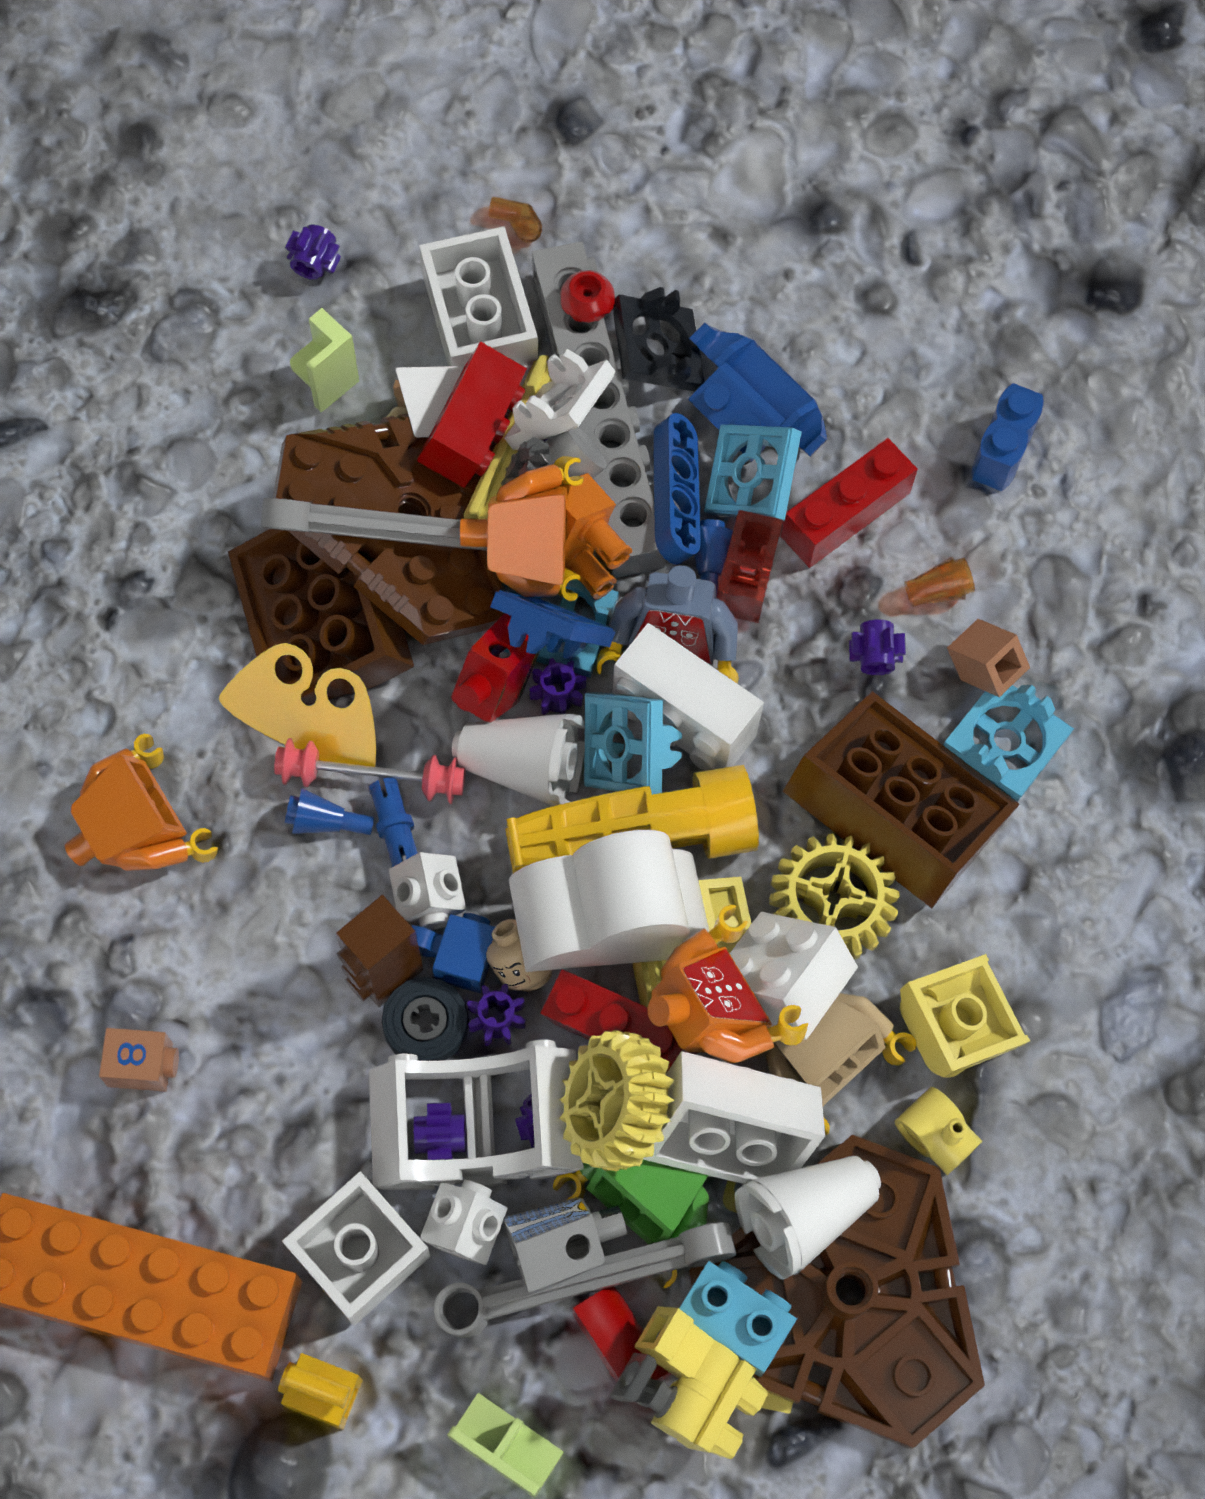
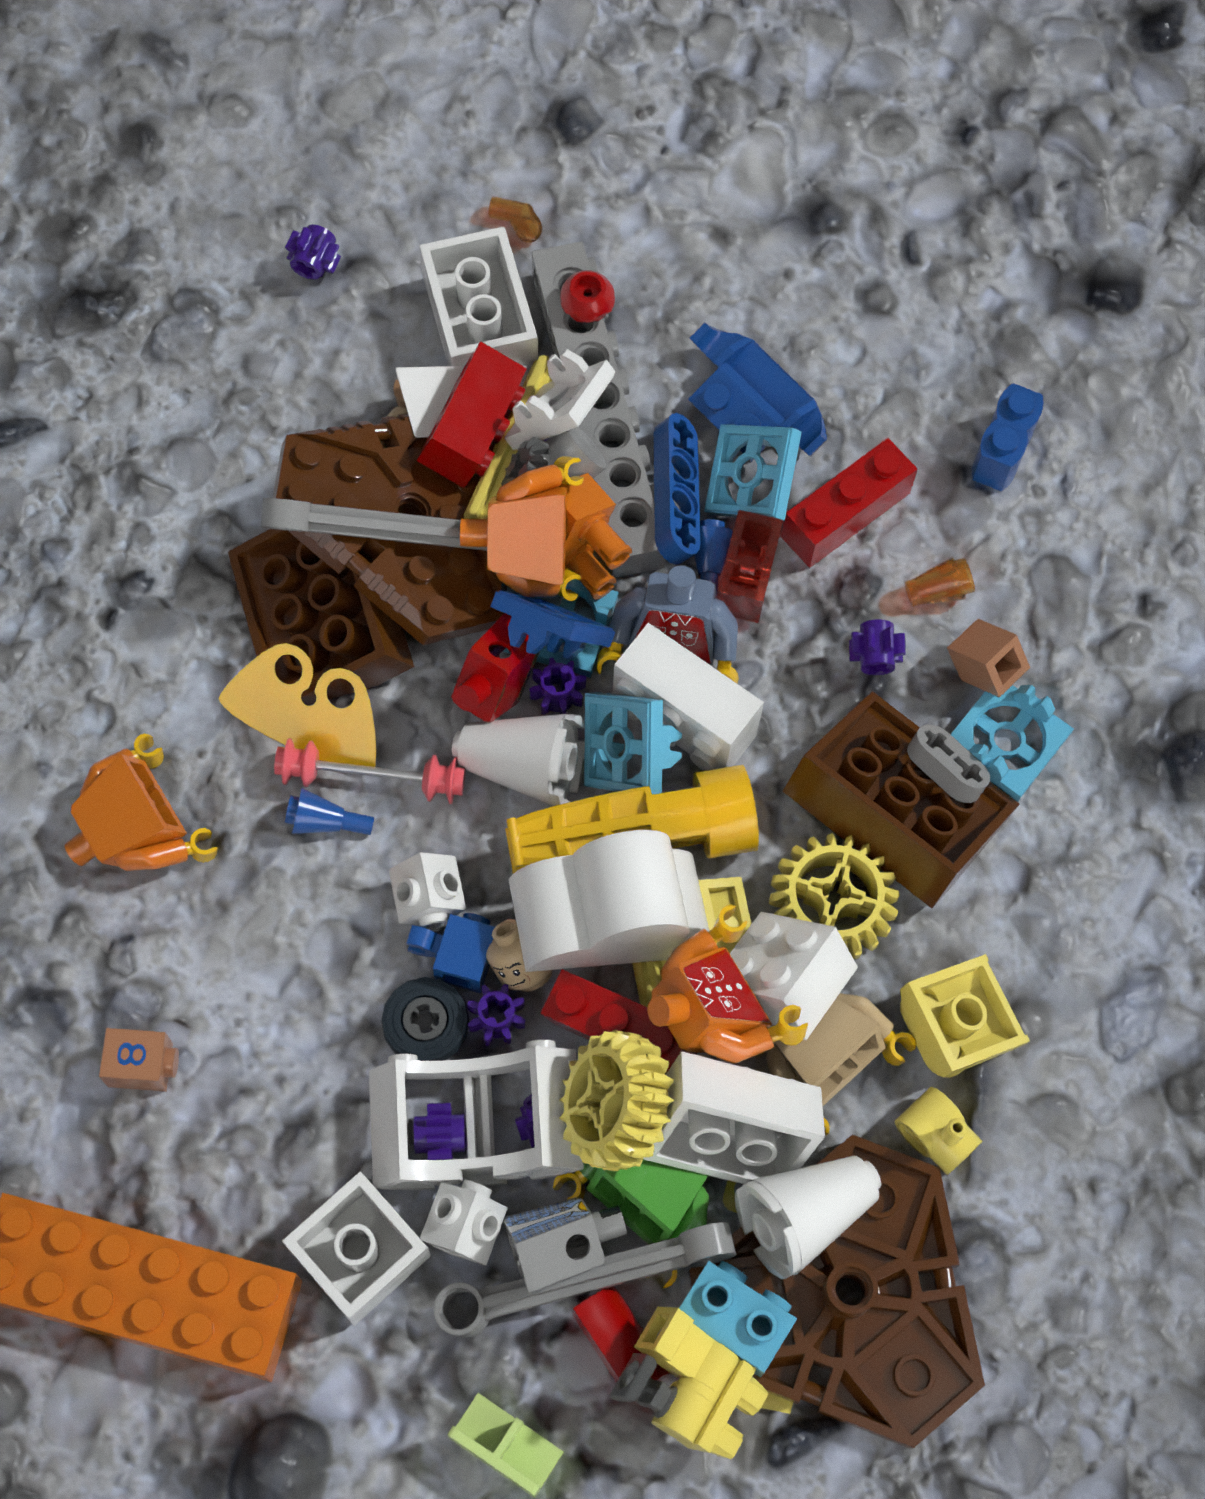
yellow brick [278,1353,363,1430] -> none
yellowish green panel [290,308,359,412] -> none
reddish brown brick [335,894,423,1008] -> none
blue pin [369,778,418,867] -> none
black piece [612,287,705,392] -> none
none -> light grey beam [907,724,990,803]

